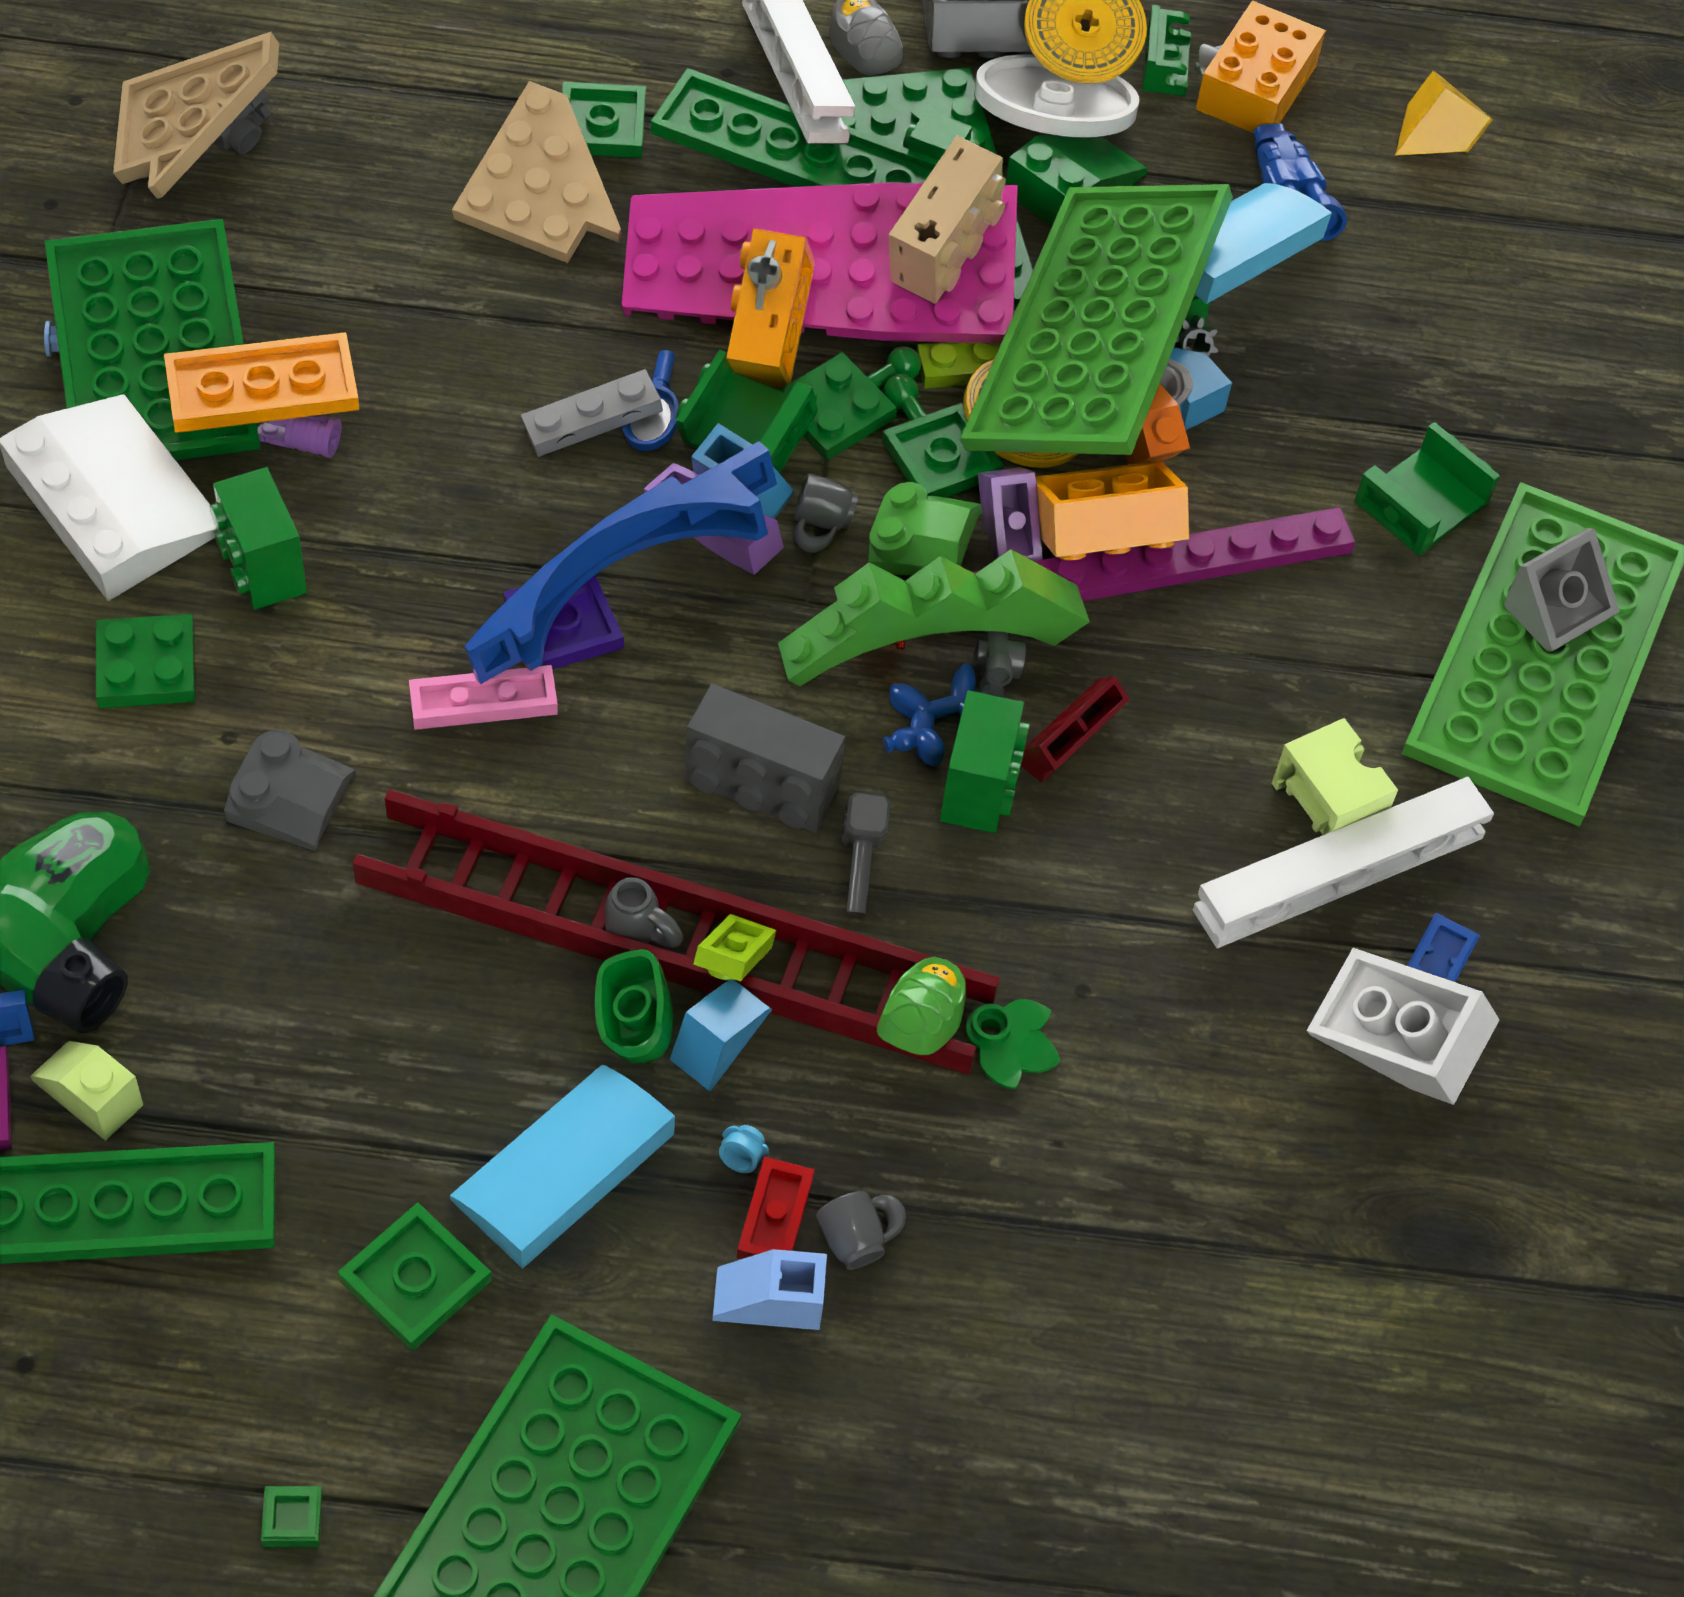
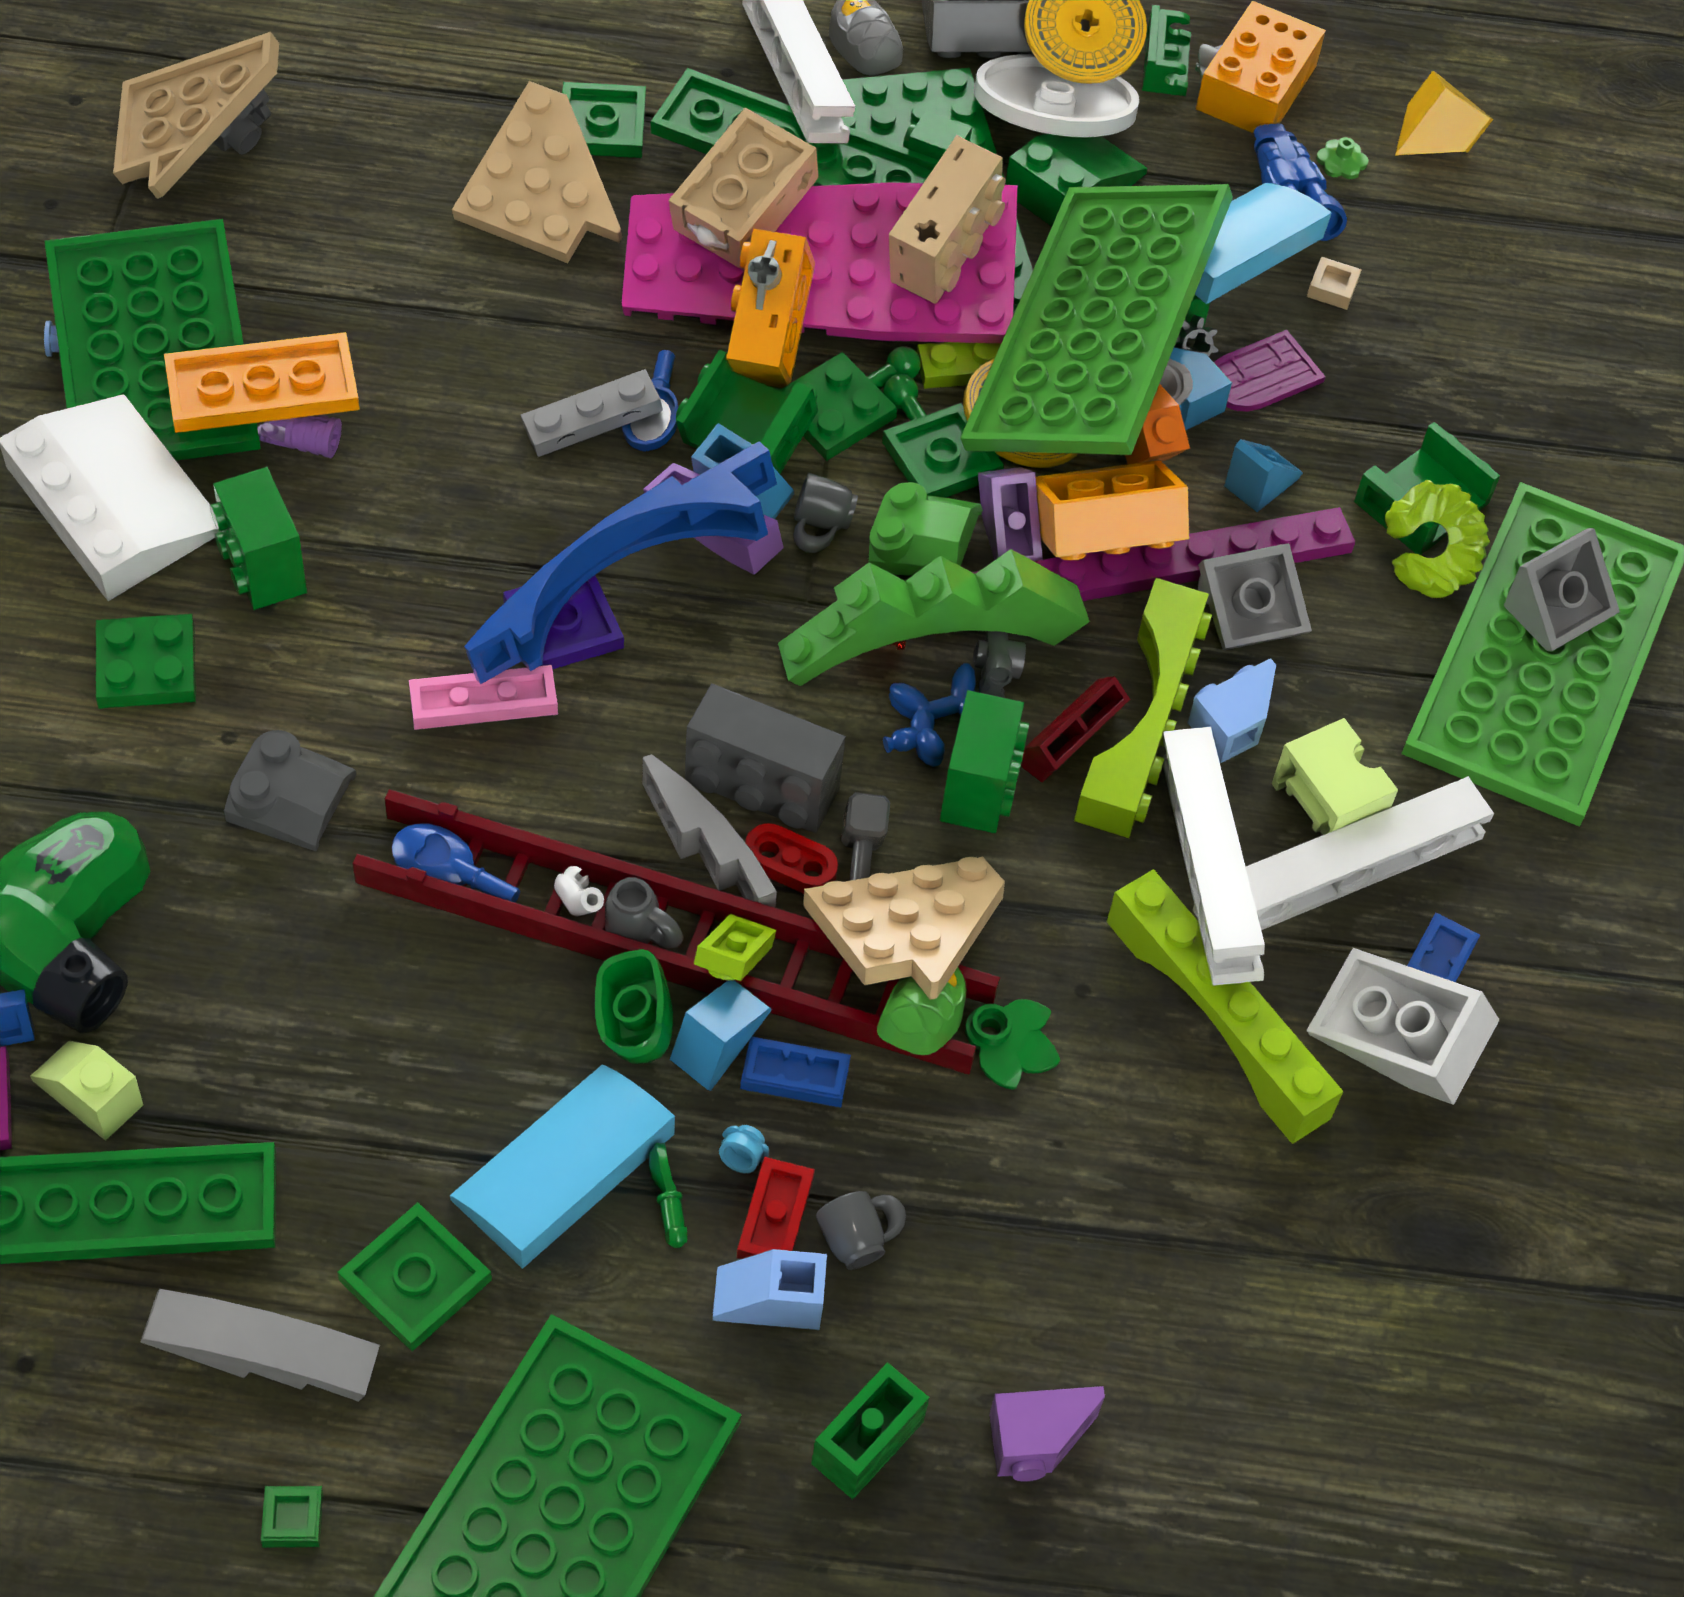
none -> light grey slope [140,1289,380,1402]
none -> blue piece [392,824,520,903]
none -> white arm [554,866,604,916]
none -> light grey slope [642,754,777,908]
none -> green piece [649,1143,687,1248]
none -> tan piece [668,108,819,270]
none -> blue plate [740,1037,851,1108]
none -> red plate [745,823,838,894]
none -> tan wing [803,857,1005,1000]
none -> green brick [811,1362,930,1500]
none -> medium lavender slope [989,1386,1105,1481]
none -> lime arch [1074,578,1213,838]
none -> lime arch [1107,869,1343,1144]
none -> white piece [1163,727,1265,986]
none -> light blue slope [1188,658,1276,764]
none -> light grey slope [1198,543,1312,650]
none -> magenta window [1214,330,1325,412]
none -> dark azure slope [1224,439,1303,512]
none -> tan plate [1307,257,1362,310]
none -> bright green plant [1316,137,1369,179]
none -> lime piece [1385,480,1490,598]

